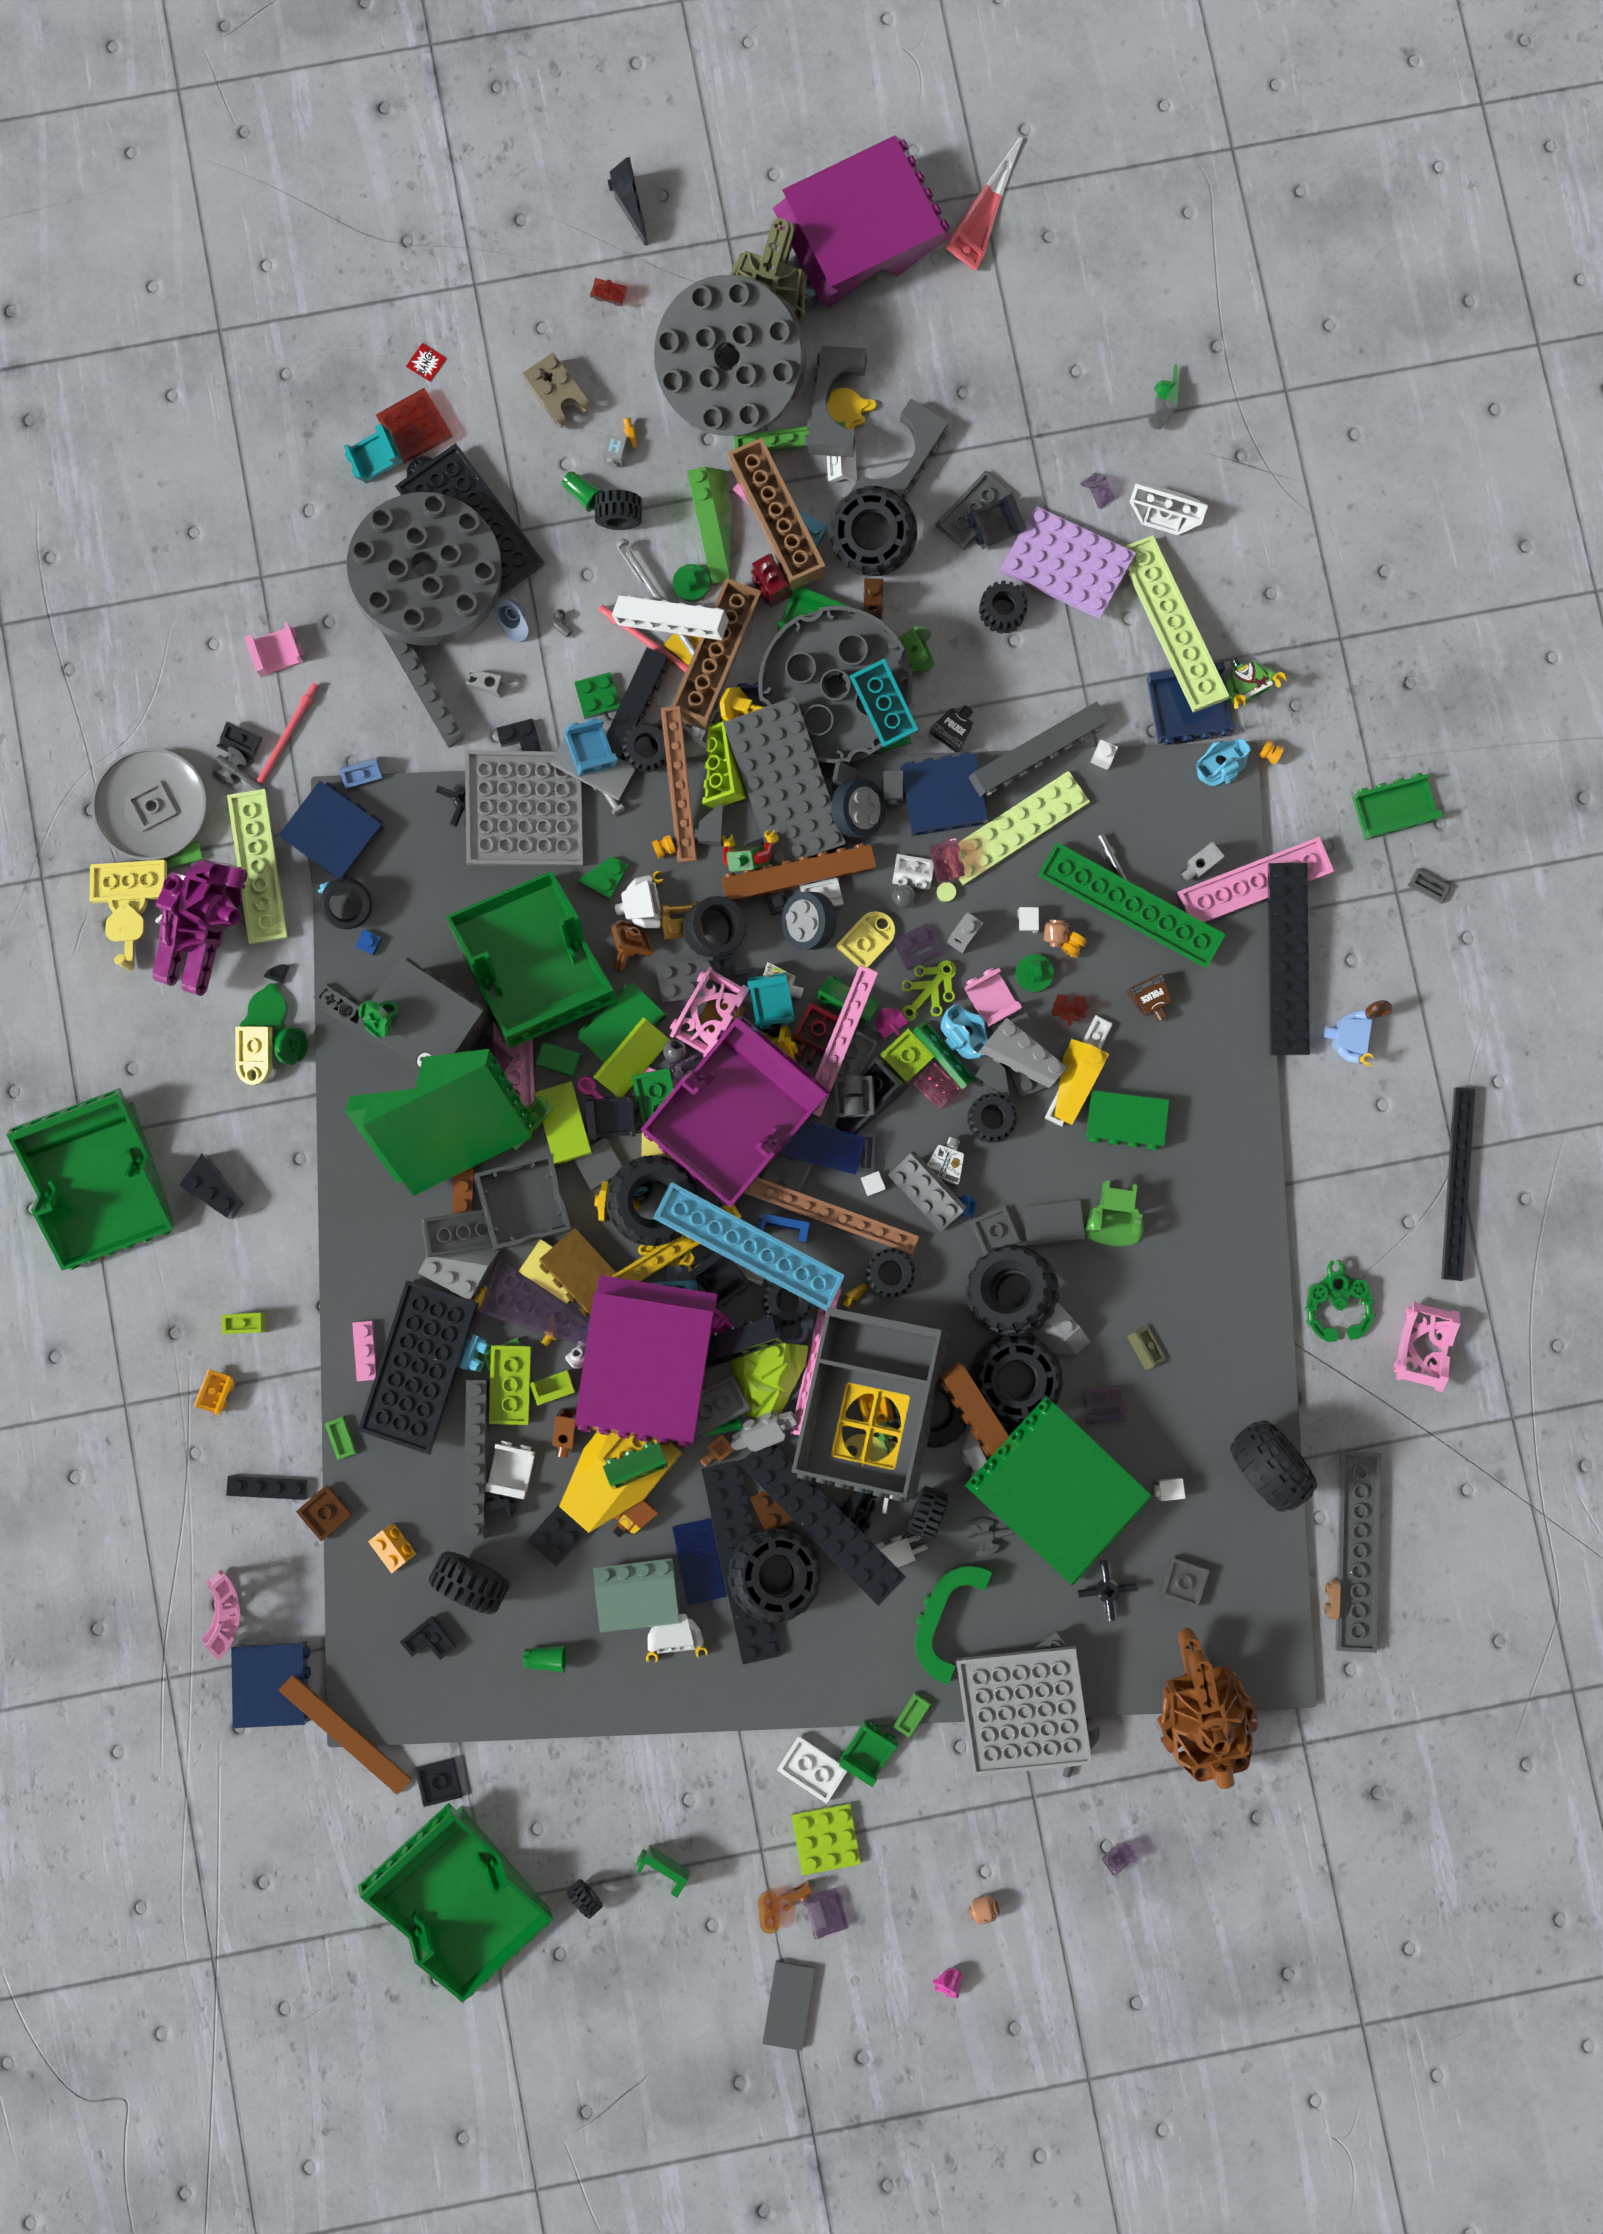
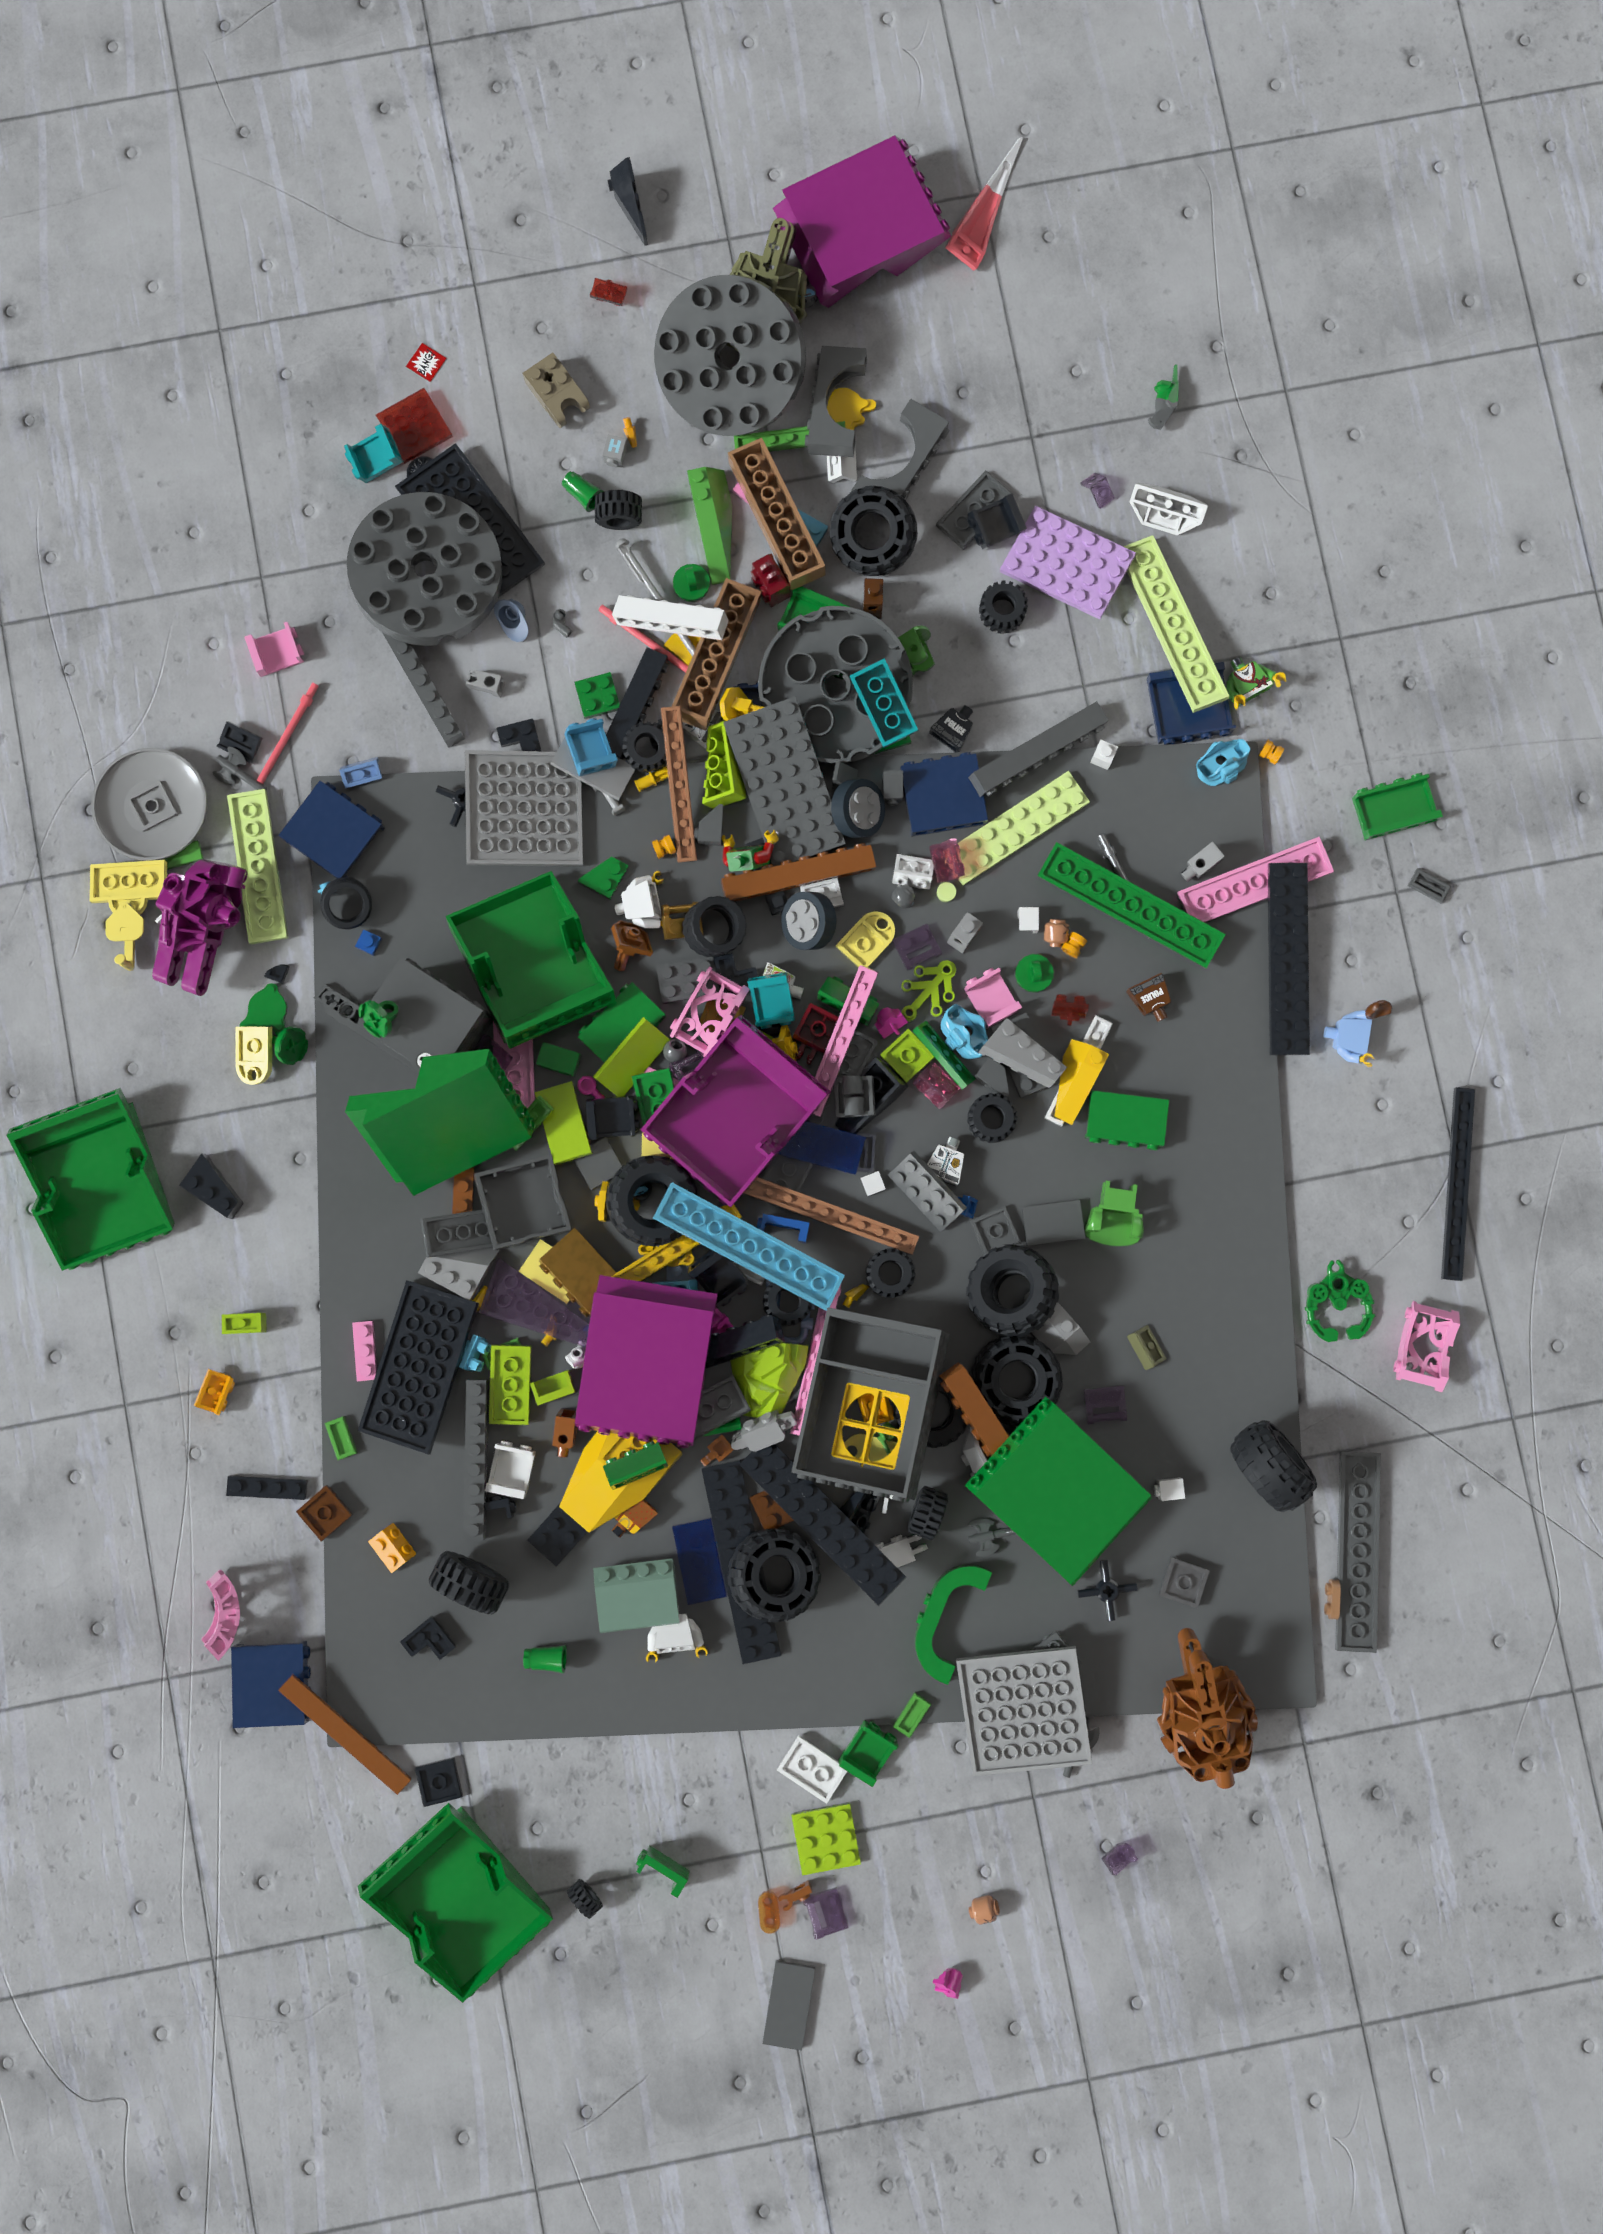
none -> yellow axle [634,766,668,792]

